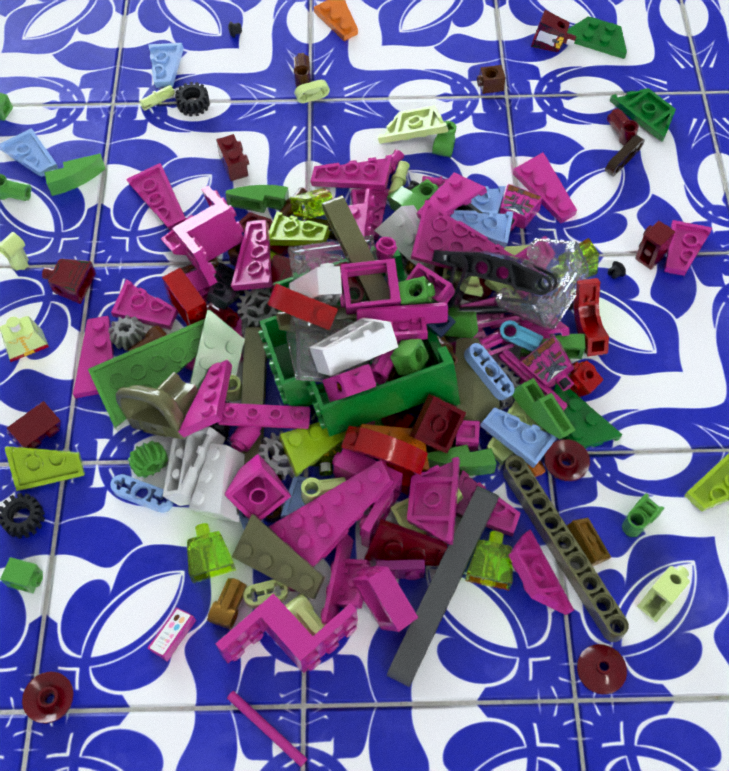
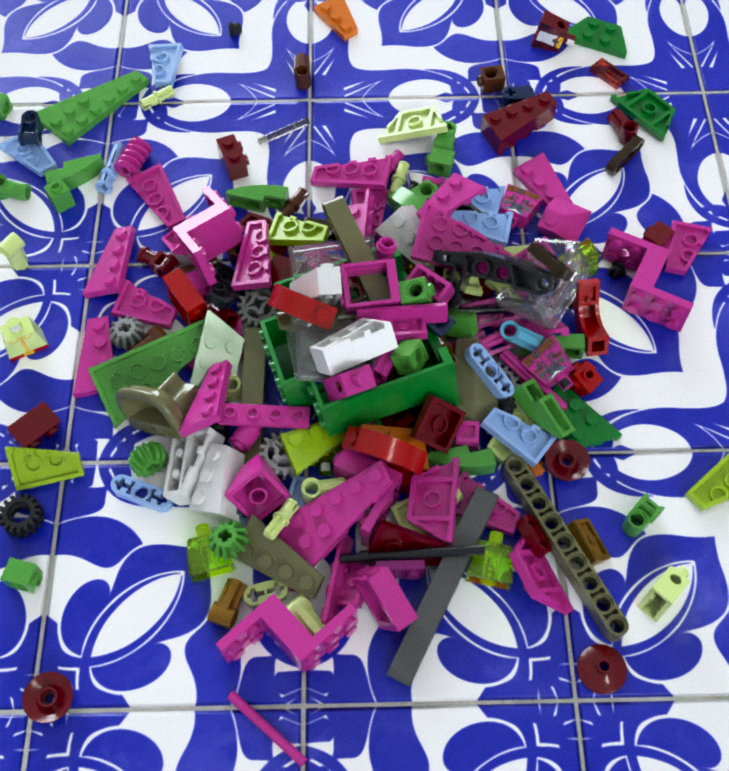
dark red torso [42,259,96,304] -> none
slope [147,608,196,662] -> none
black tyre [175,82,210,117] -> none
clear neon green torso [290,188,333,219] -> none
yellowish green beam [294,79,330,103] -> none
none -> dark blue piece [18,110,44,147]
none -> bright green wing [36,70,150,146]
none -> bright green brick [43,178,76,214]
none -> dark pink wing [82,225,136,299]
none -> light blue pin [95,142,125,194]
none -> dark pink piece [114,136,152,178]
none -> dark red connector [137,246,180,278]
none -> bright green gear [207,518,249,561]
none -> clear smoke bar [257,117,310,145]
none -> yellowish green axle [263,498,299,540]
none -> black bar [340,544,485,565]
none -> bright green brick [425,147,455,178]
none -> dark red wedge [481,91,557,156]
none -> black piece [498,400,517,415]
none -> dark blue piece [499,85,535,108]
none -> dark red beam [516,514,552,558]
none -> dark brown beam [527,241,574,282]
none -> dark pink slope [537,196,592,247]
none -> clear red tile [589,58,630,90]
none -> dark pink bracket [601,227,694,332]

